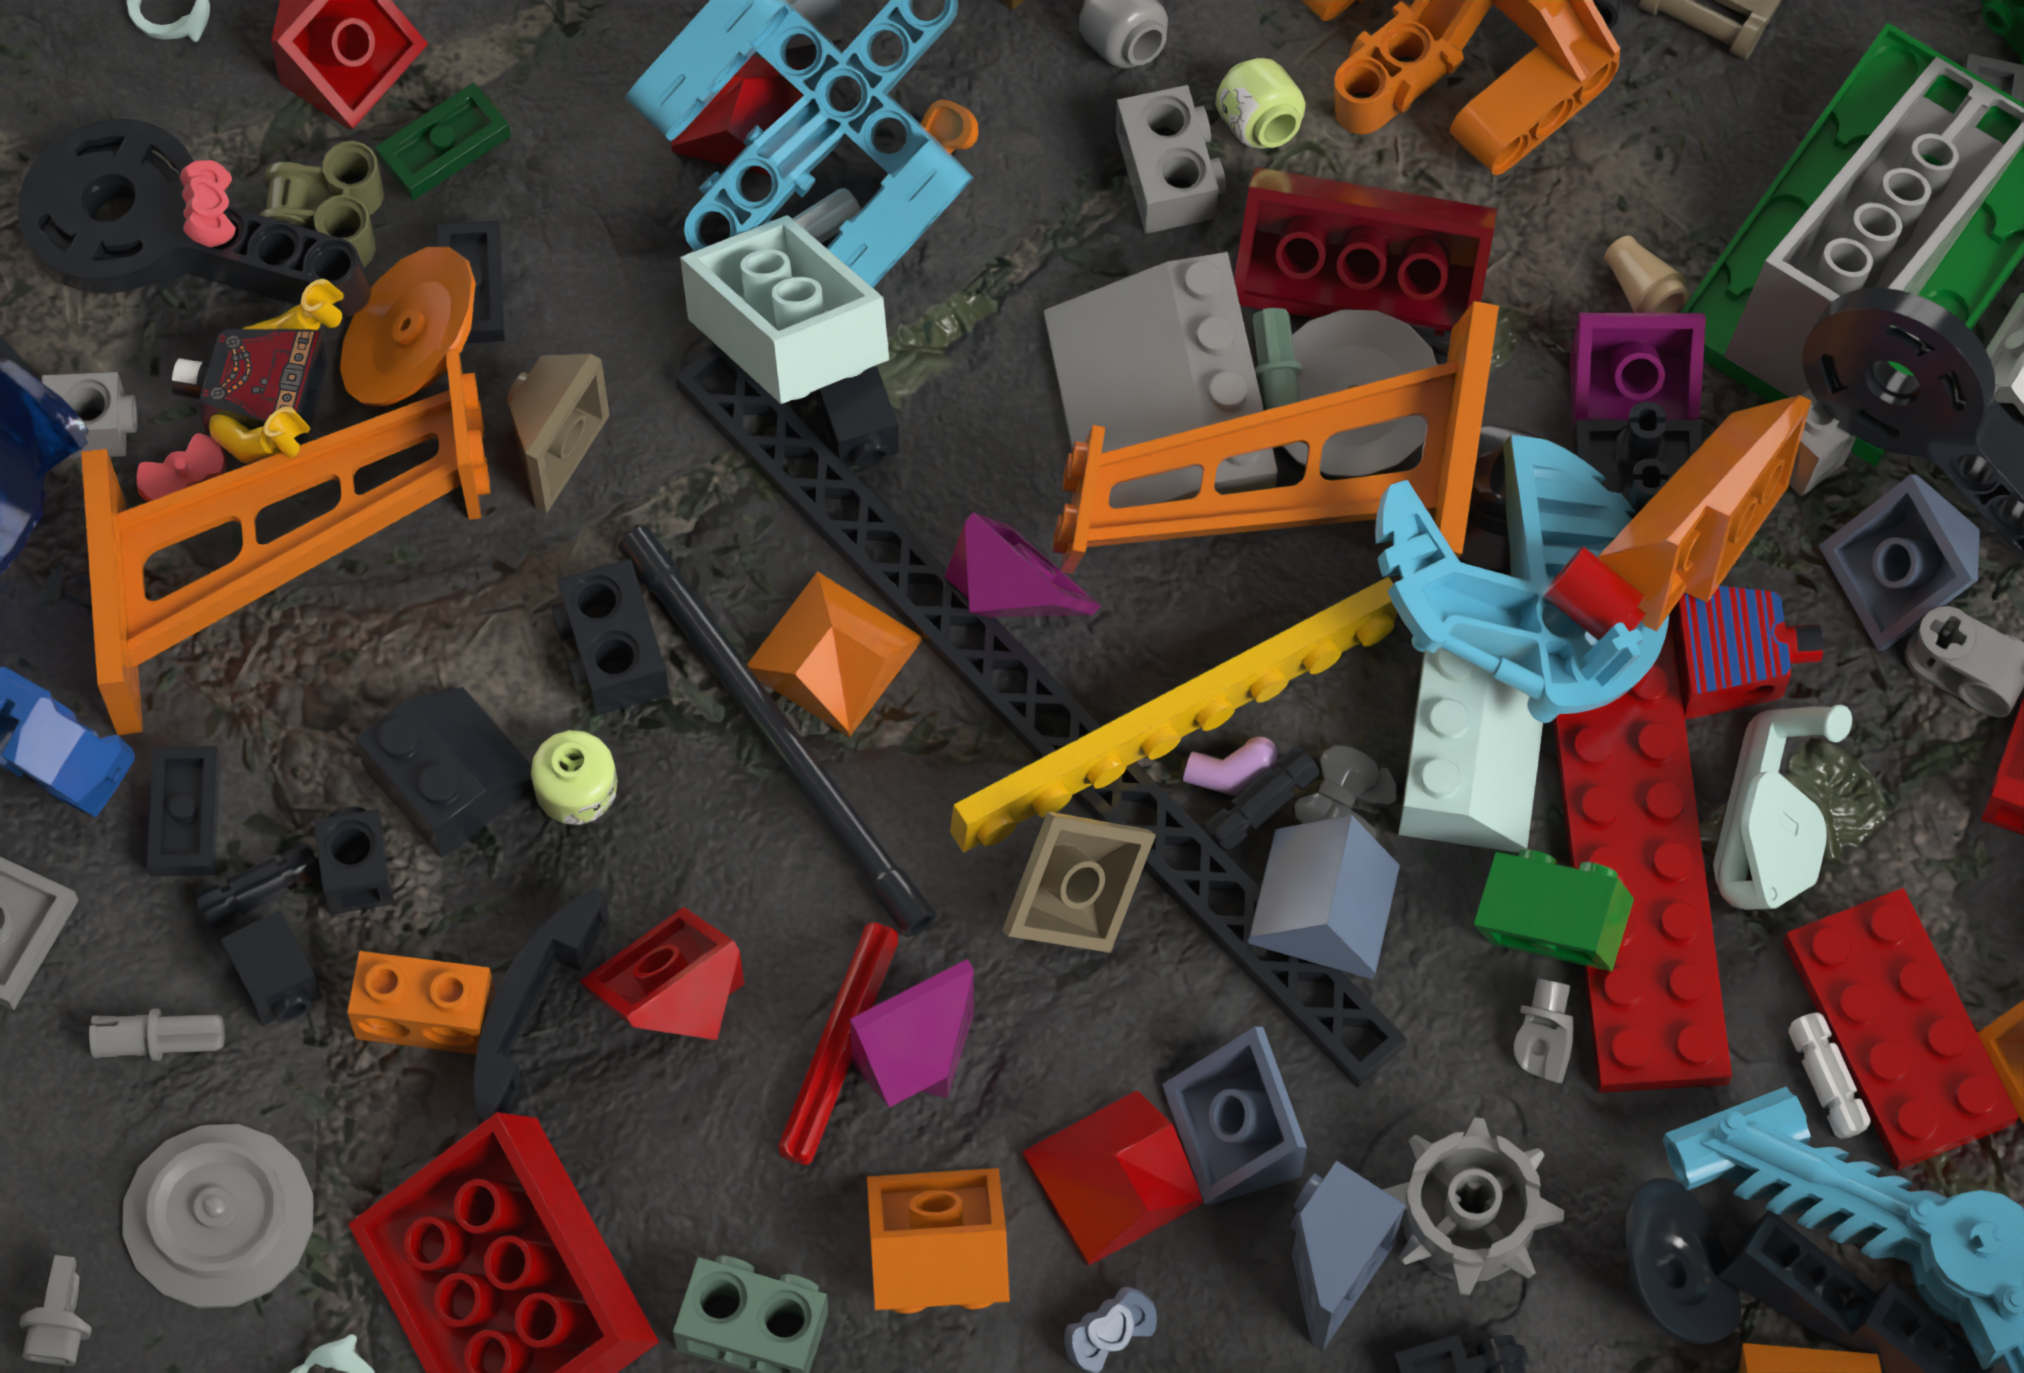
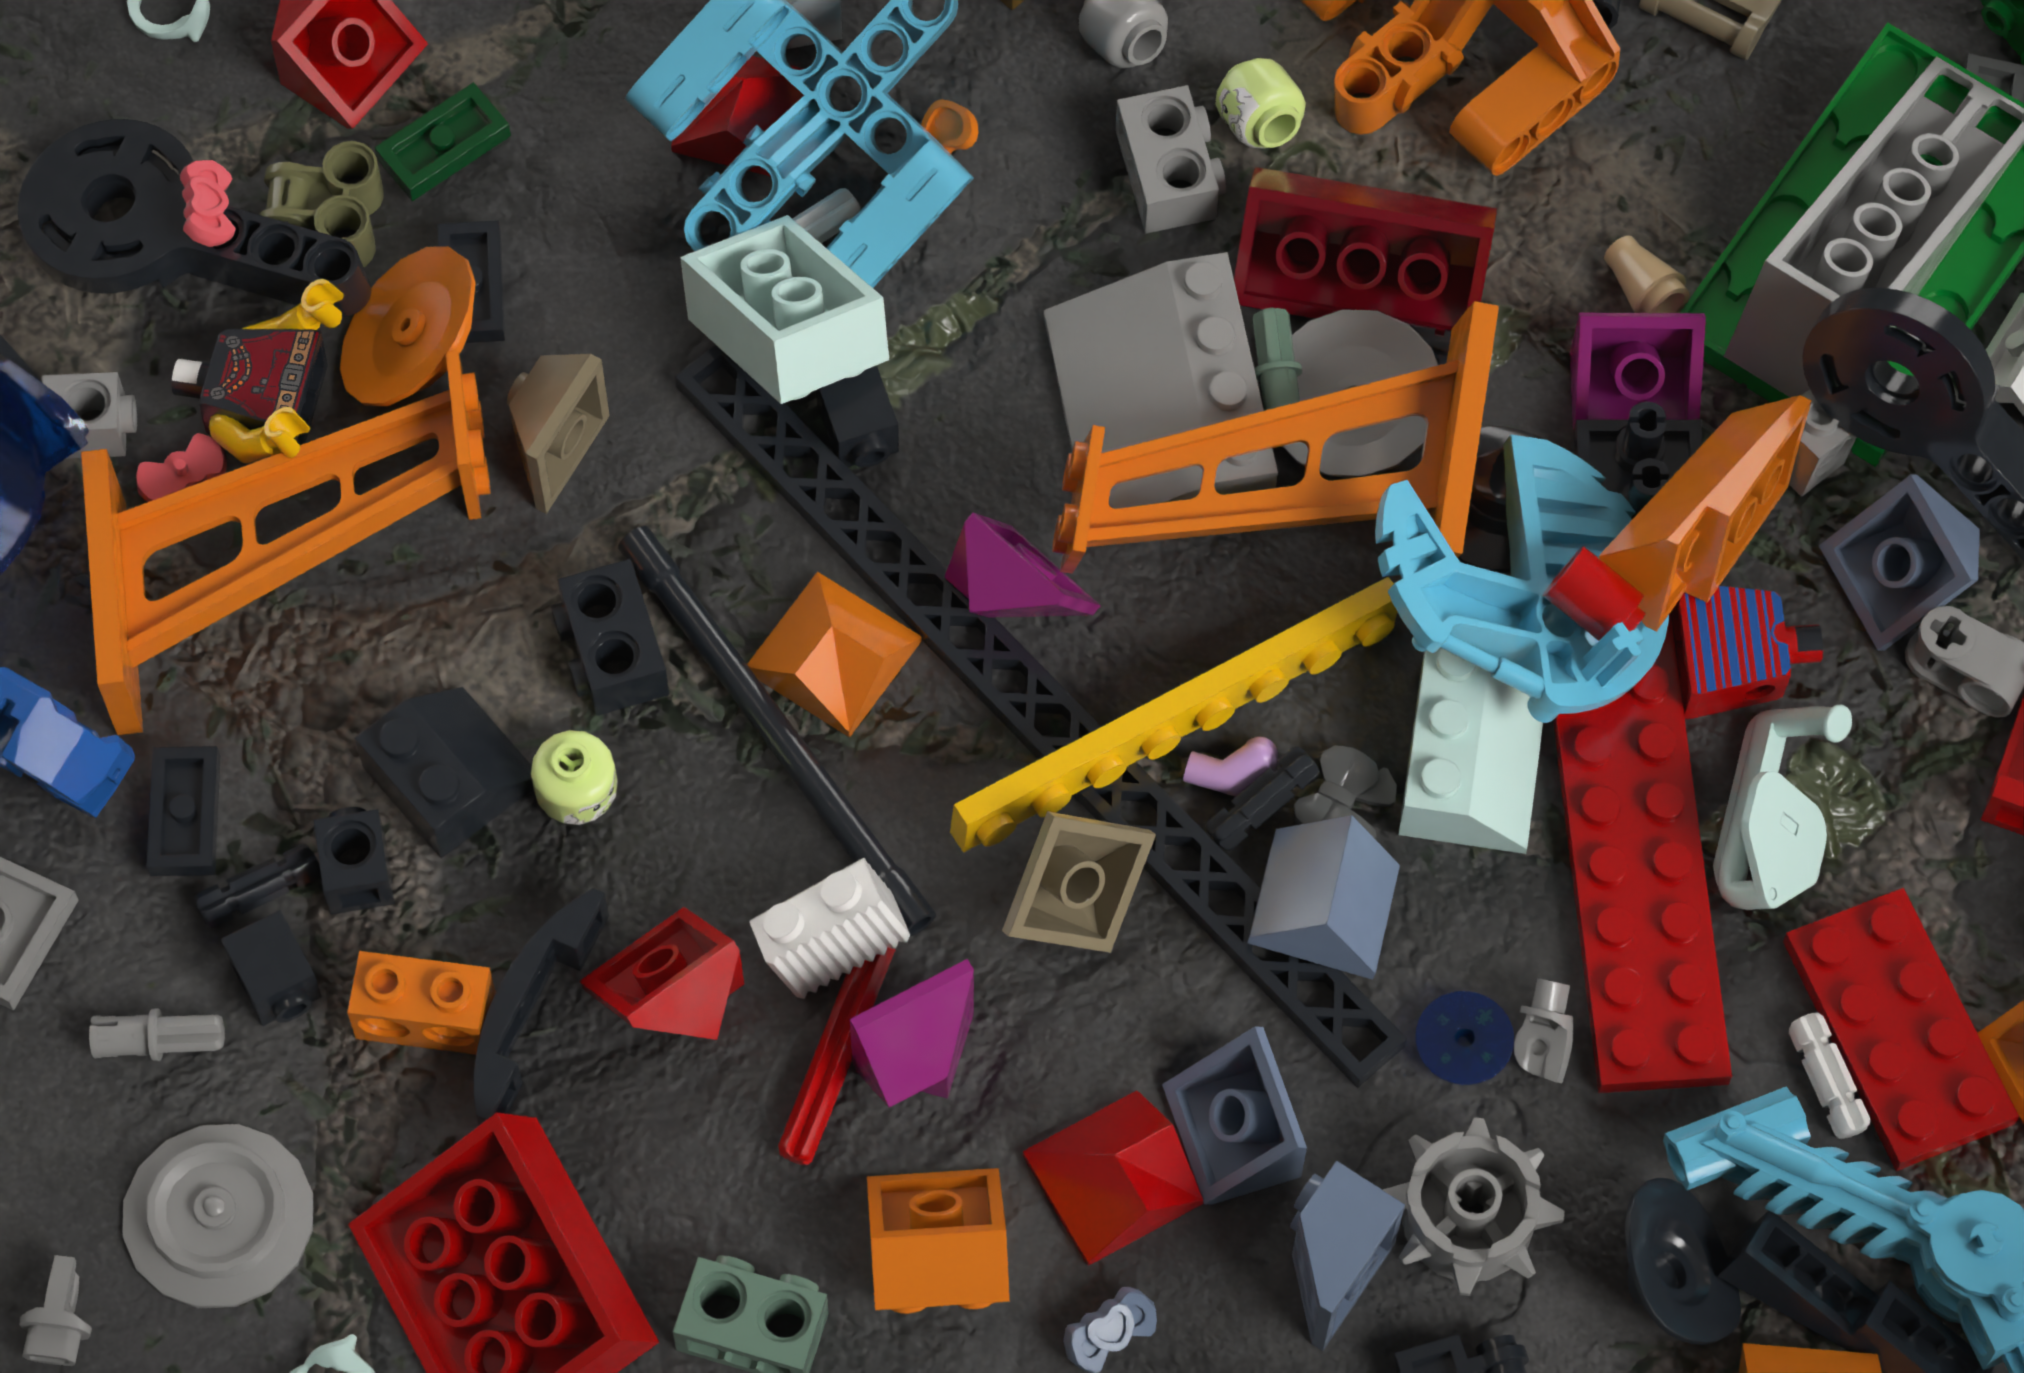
green brick [1474,849,1634,971] -> none
none -> white brick [750,858,910,999]
none -> clear blue piece [1416,991,1514,1085]

